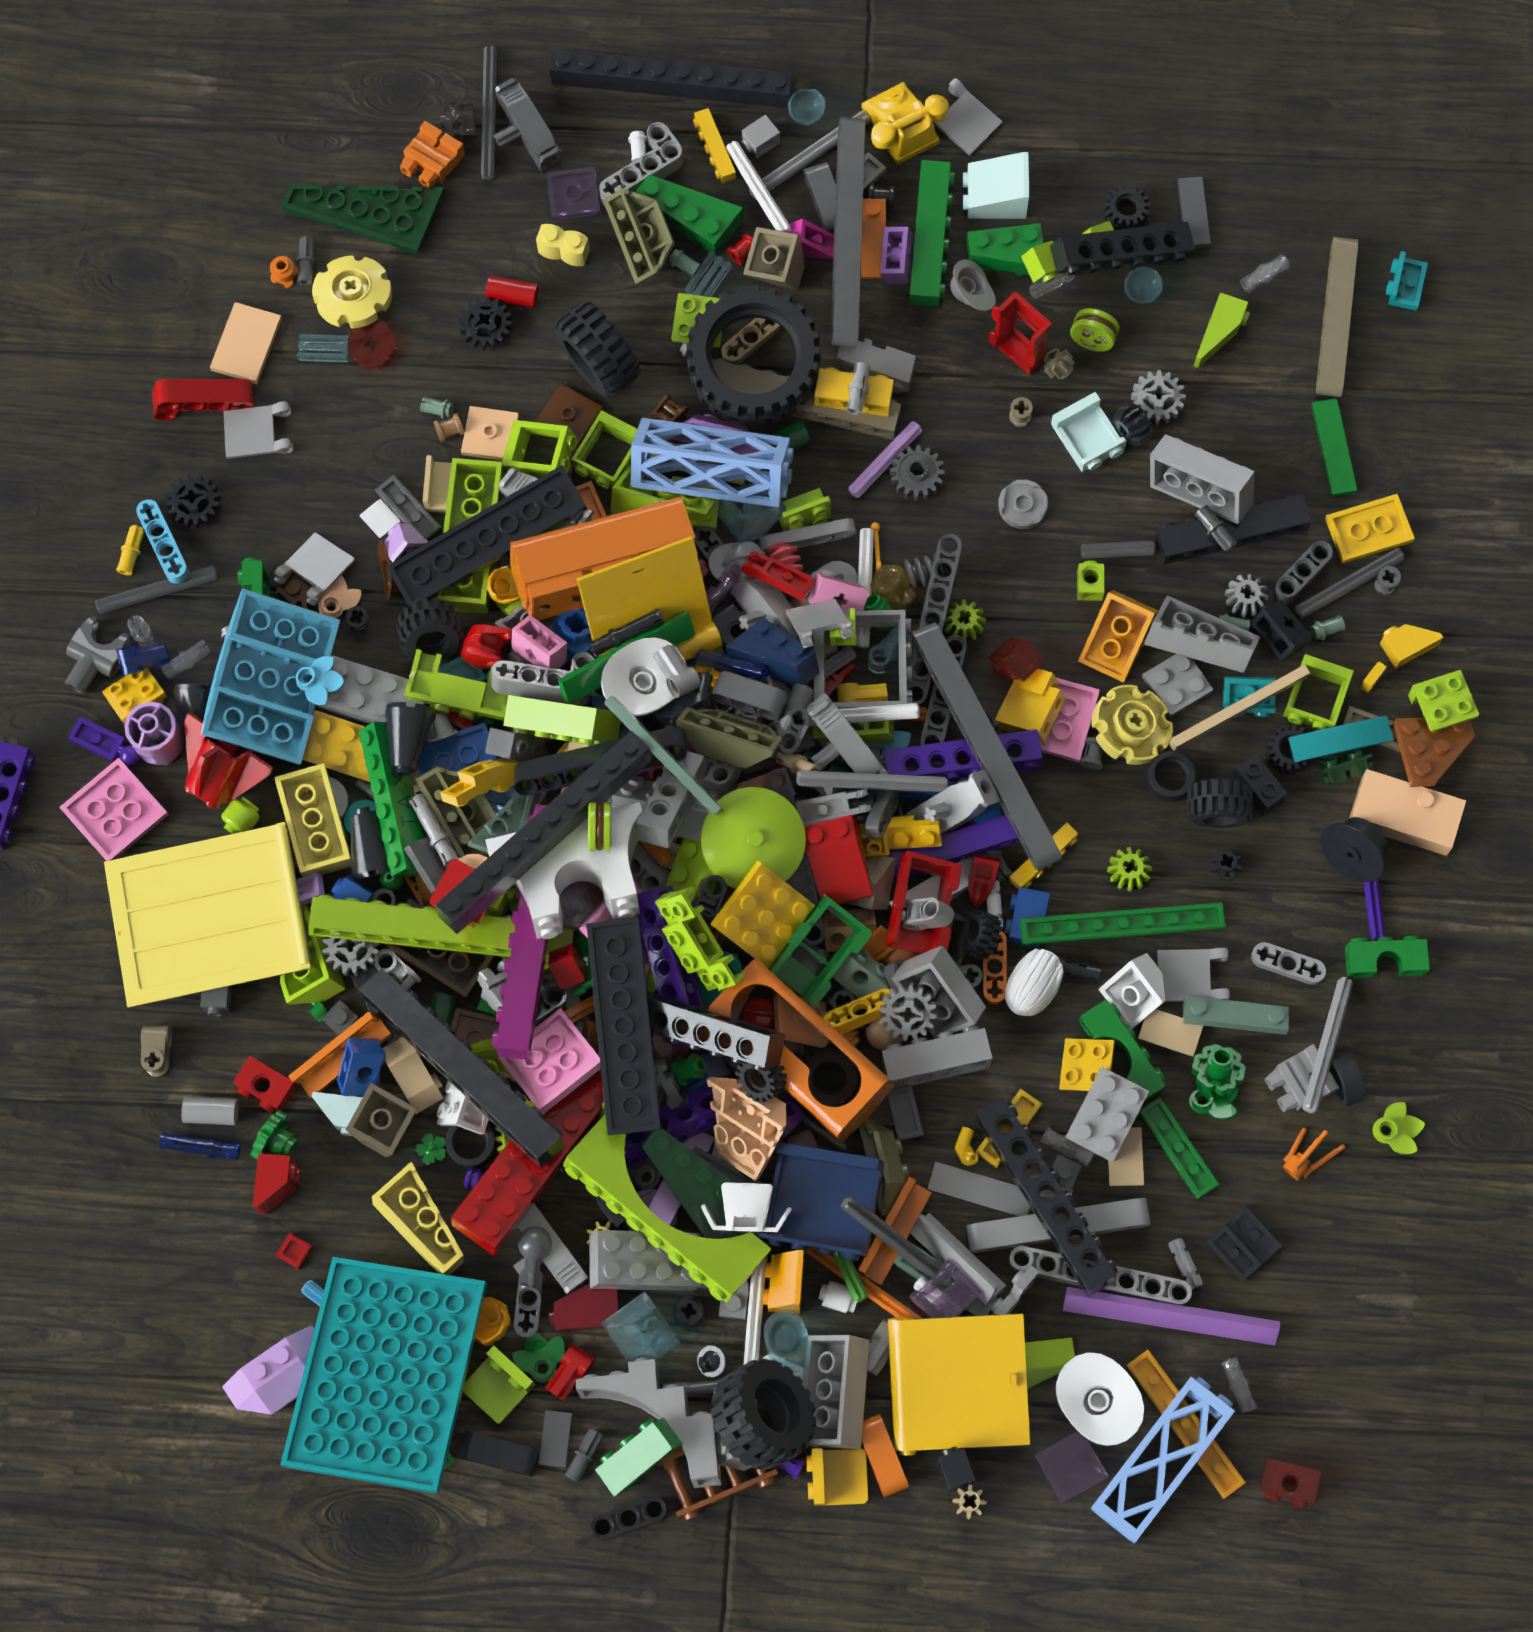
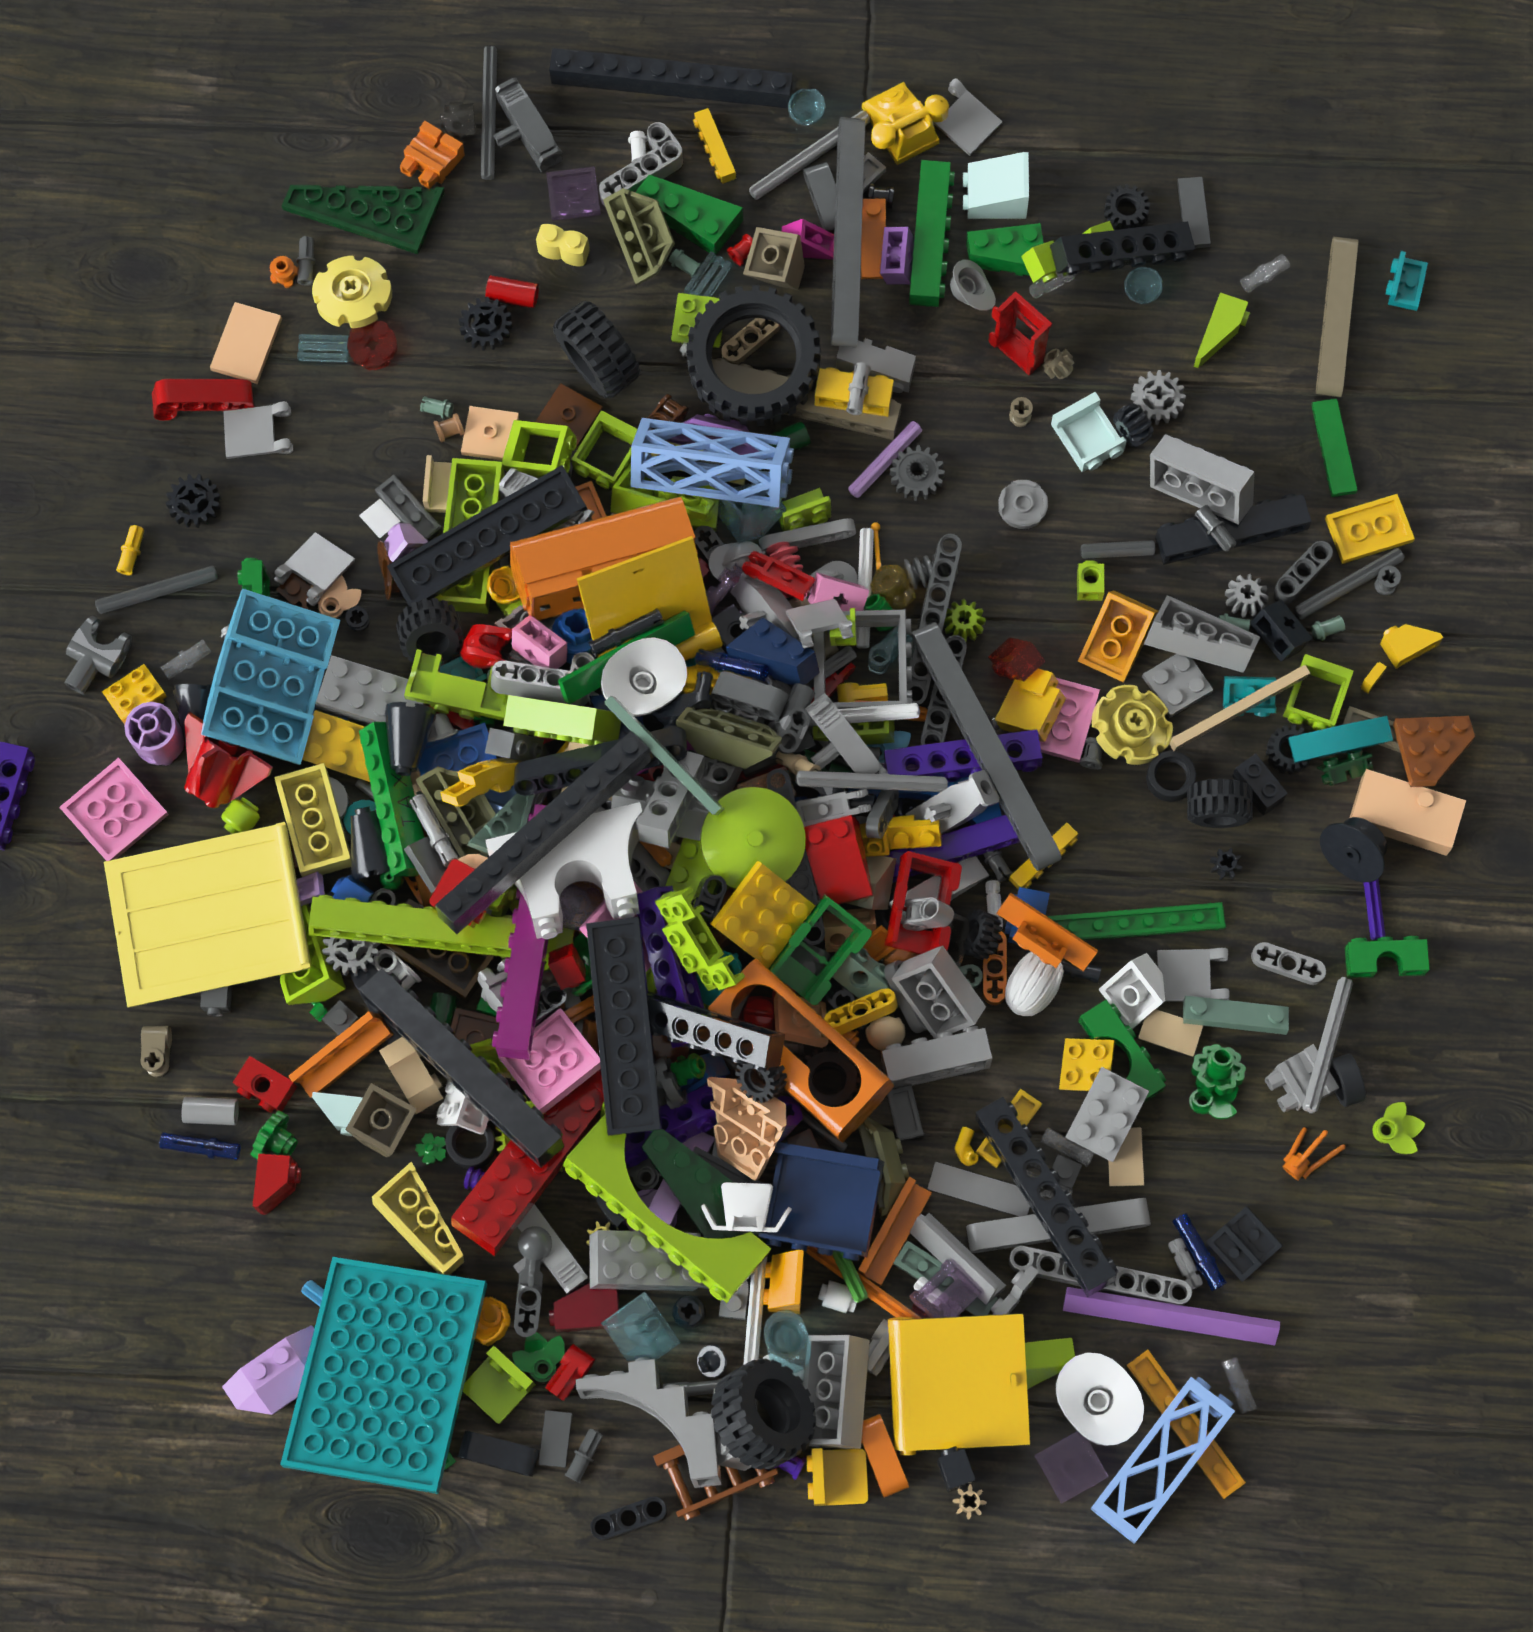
dark purple plate [68,717,140,766] -> none
clear blue piece [116,642,170,675] -> none
clear pin [128,615,154,647] -> none
medium azure beam [136,499,189,584] -> none
red tile [276,1233,313,1270] -> none
medium azure plate [296,656,345,706] -> none
blue brick [337,1038,386,1097] -> none
lime head [588,802,611,852] -> none
wedge [595,1417,683,1496] -> none
light grey piece [653,645,701,698] -> none
white axle [726,141,791,233] -> none
light grey brick [741,115,780,159] -> none
dark grey axle [841,1196,941,1278] -> none
light grey gear [880,983,937,1041] -> none
red plate [968,853,1000,907] -> none
lime head [1070,308,1119,352] -> none
lime gear [1107,847,1152,892] -> none
green tile [1138,1097,1220,1200] -> none
clear red brick [1258,1458,1321,1509] -> none
lime bracket [1408,670,1479,732] -> none
none -> orange bracket [996,893,1098,971]
none -> clear blue pin [1172,1213,1227,1291]

